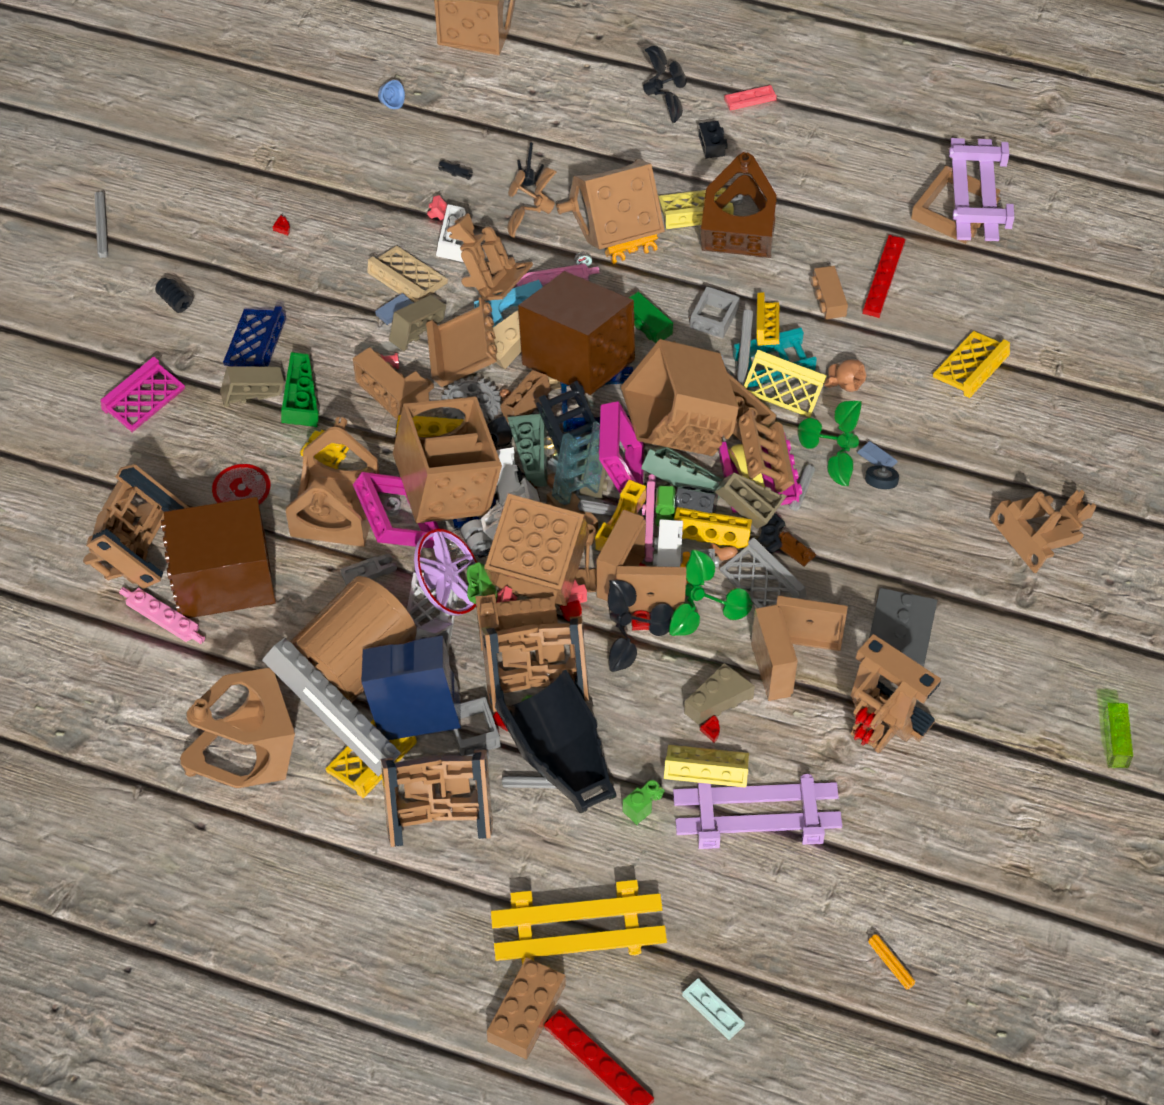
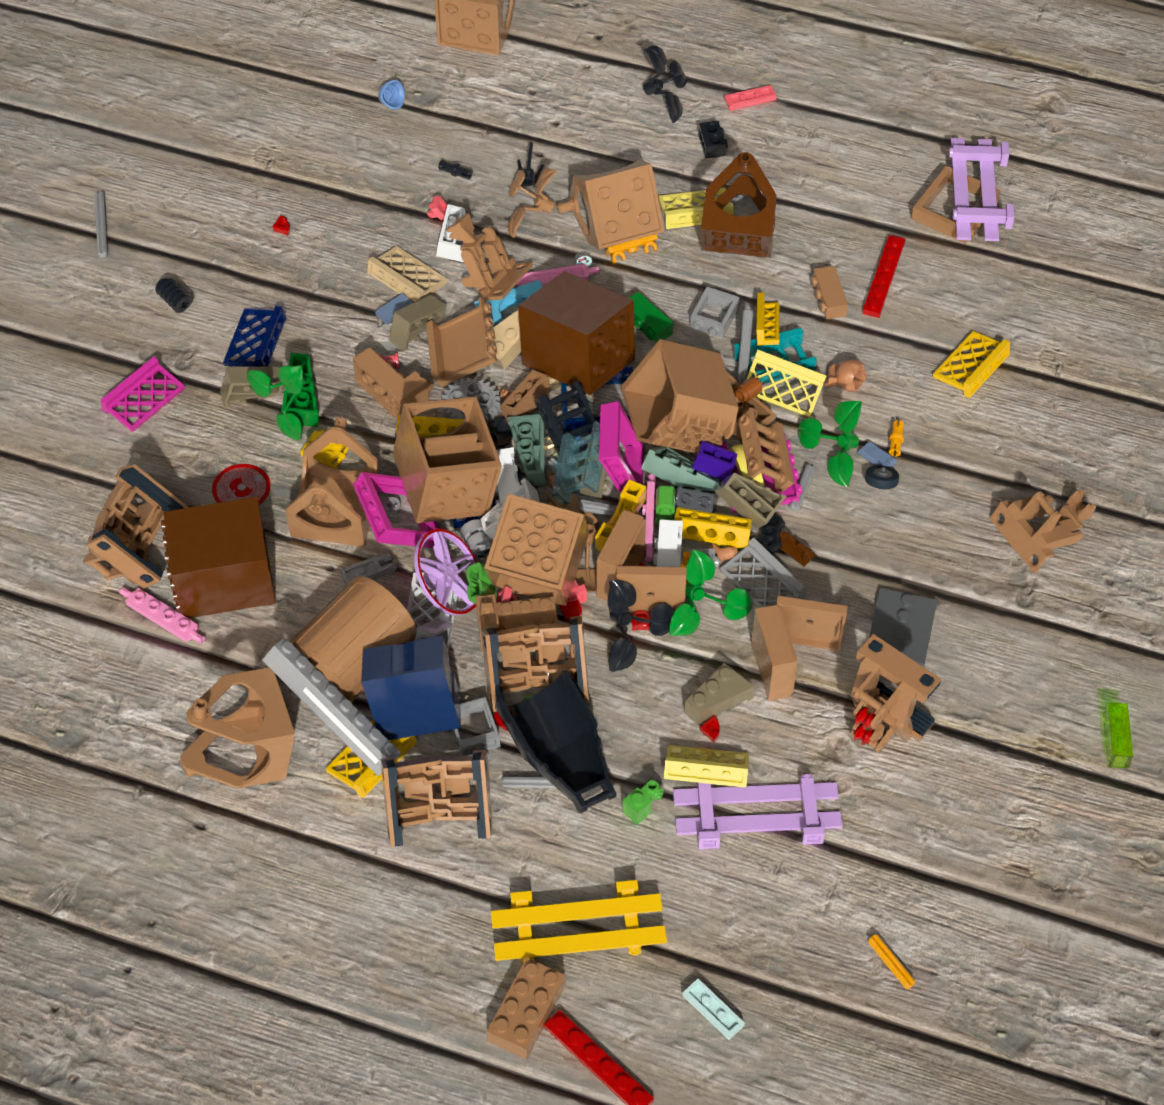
none -> green plant [246,365,306,440]
none -> dark purple brick [692,441,738,480]
none -> dark orange brick [735,377,763,403]
none -> light orange pin [889,420,905,457]

